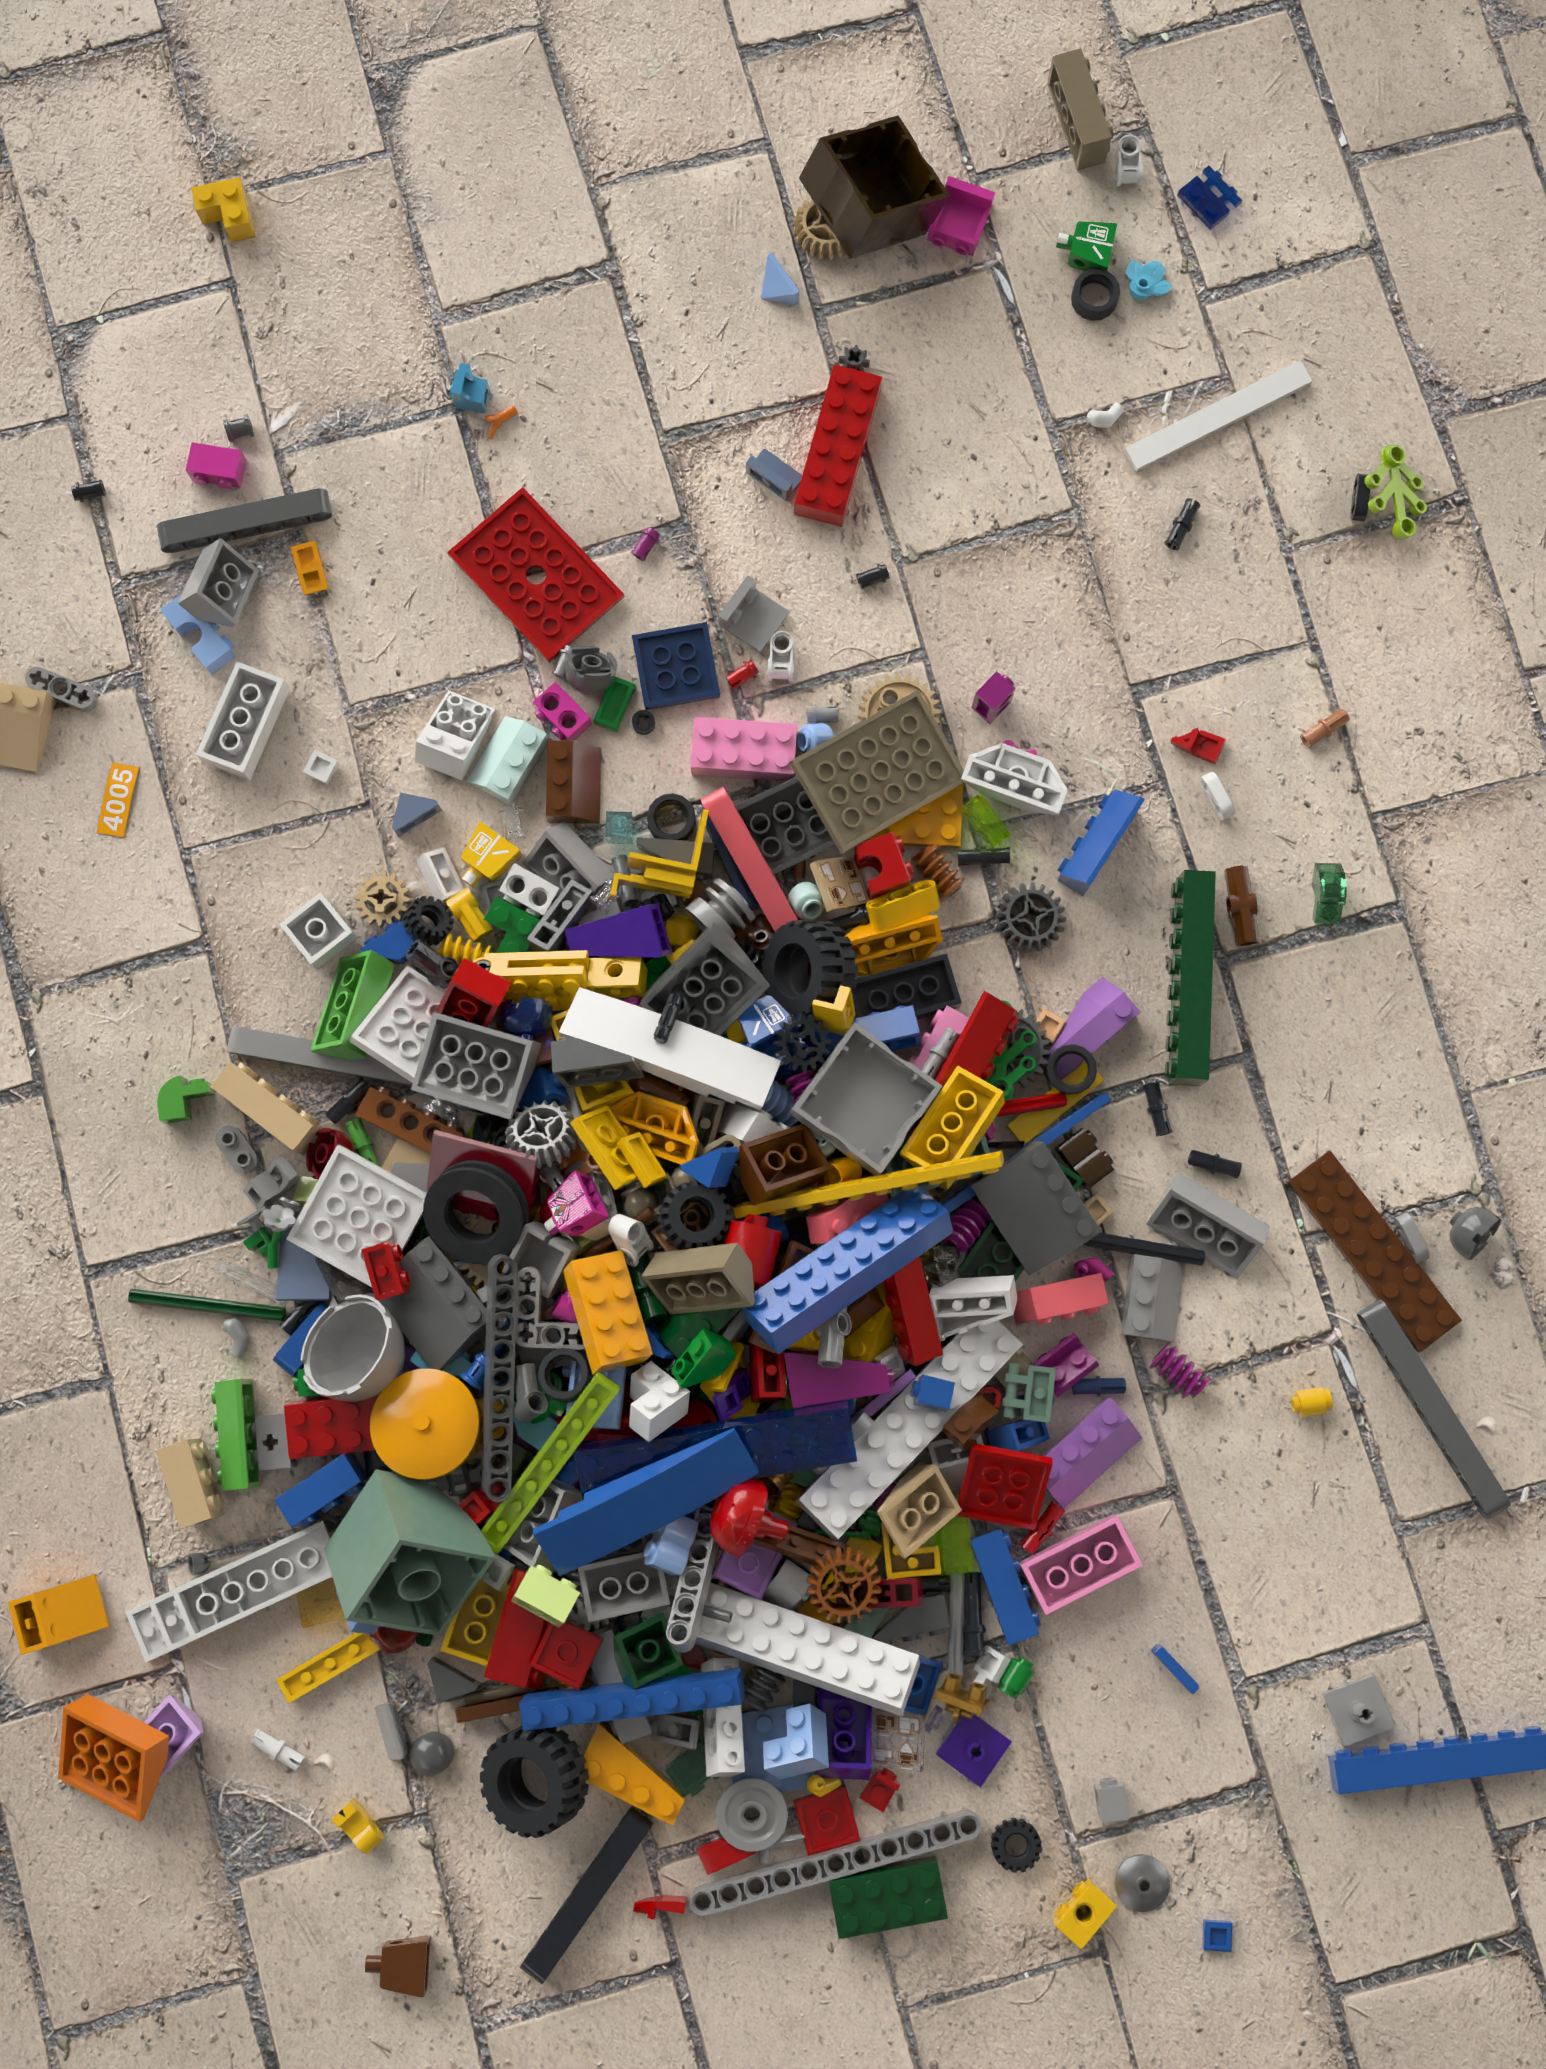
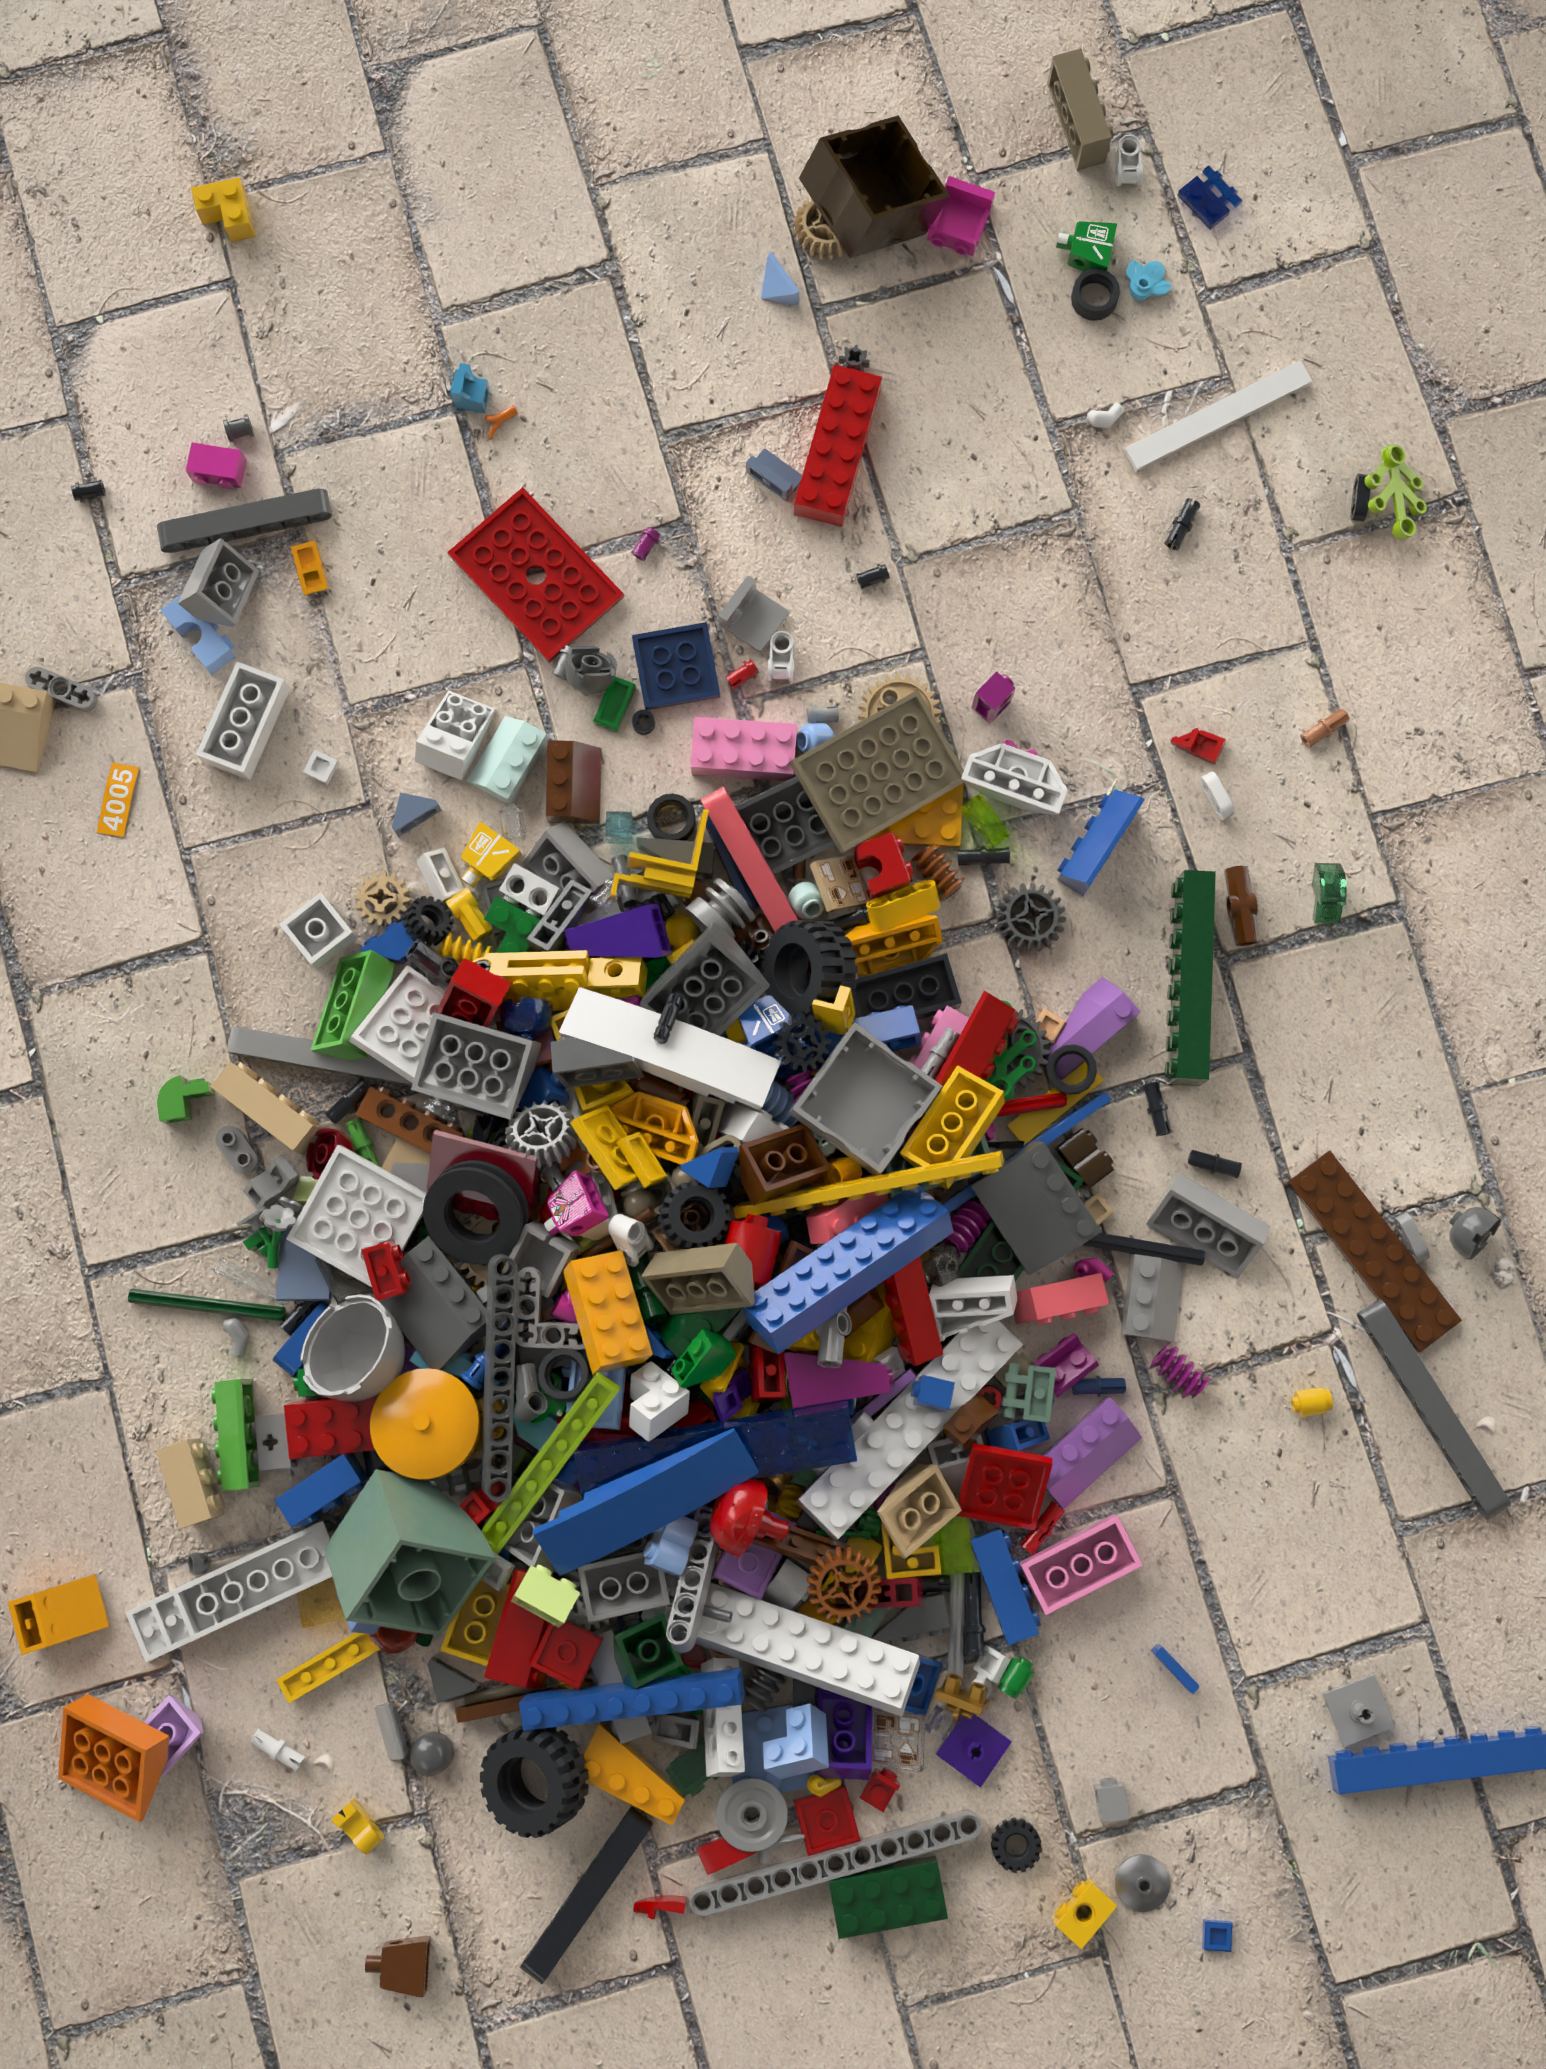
dark pink brick [533,682,592,741] -> none

